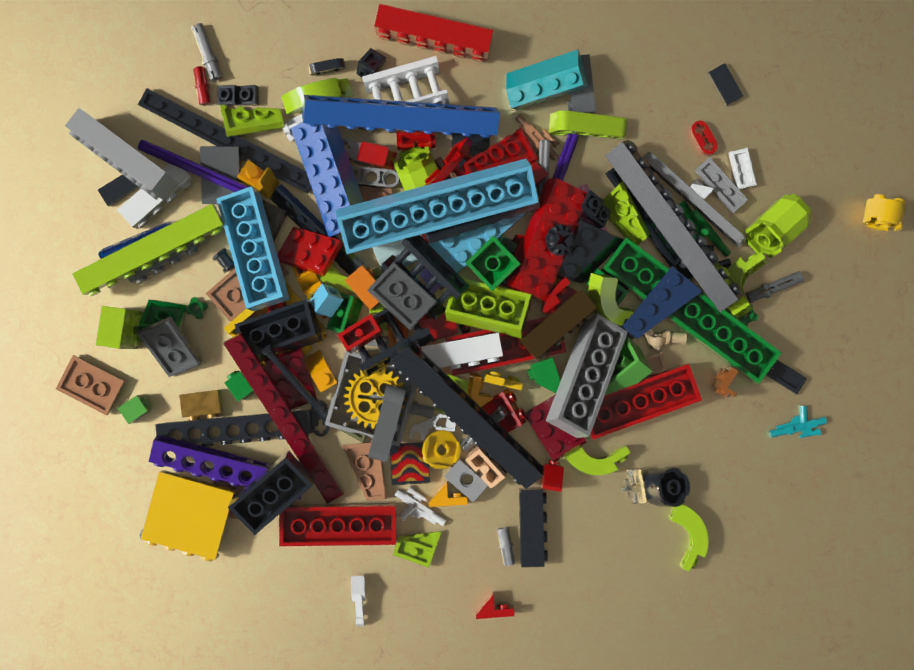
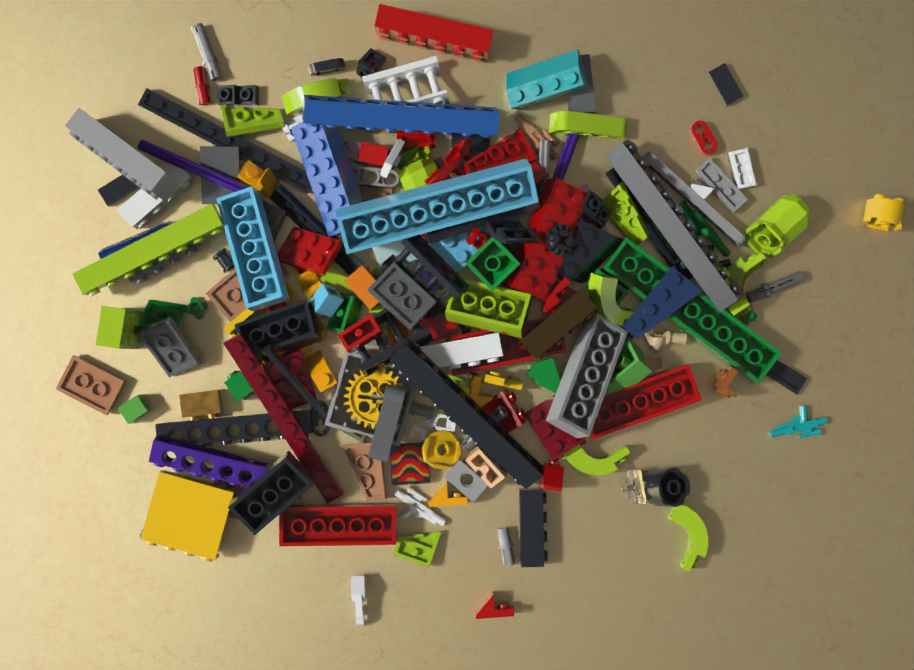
none -> white plate [380,139,405,178]
none -> red plate [466,228,489,249]
none -> black slope [484,221,539,244]

